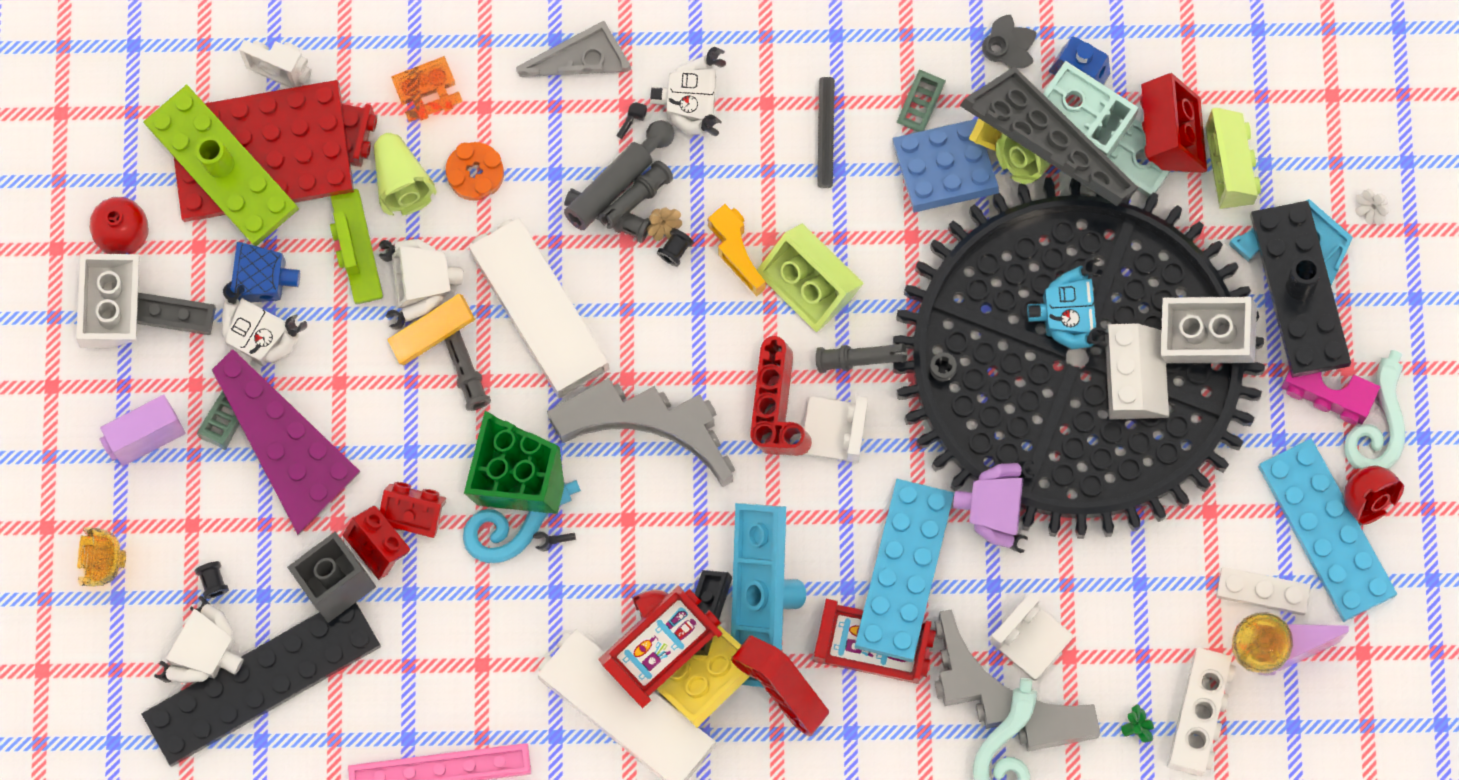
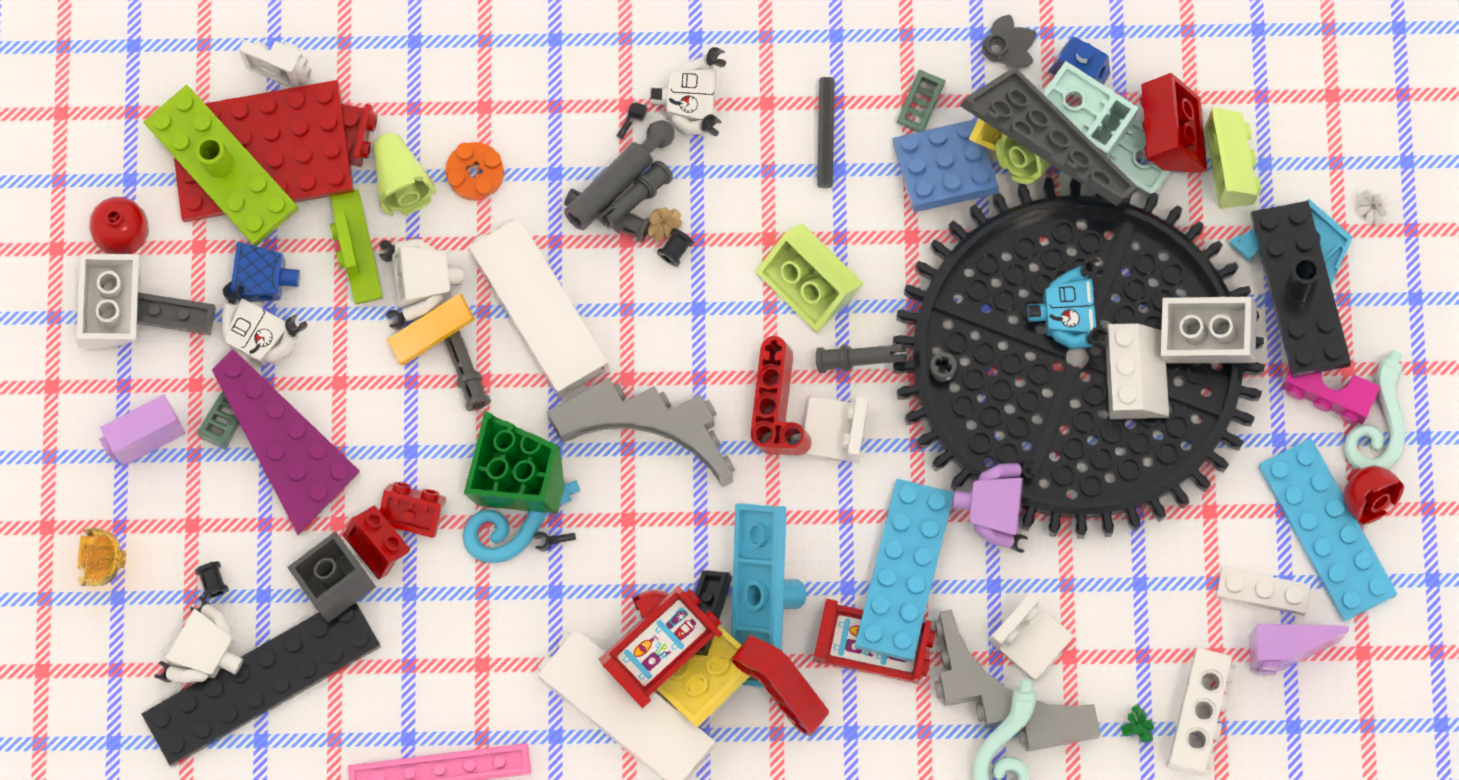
clear orange plate [391,56,463,122] -> none
light grey wing [516,21,631,77] -> none
yellow slope [707,204,766,297] -> none
clear yellow cylinder [1232,612,1293,674] -> none

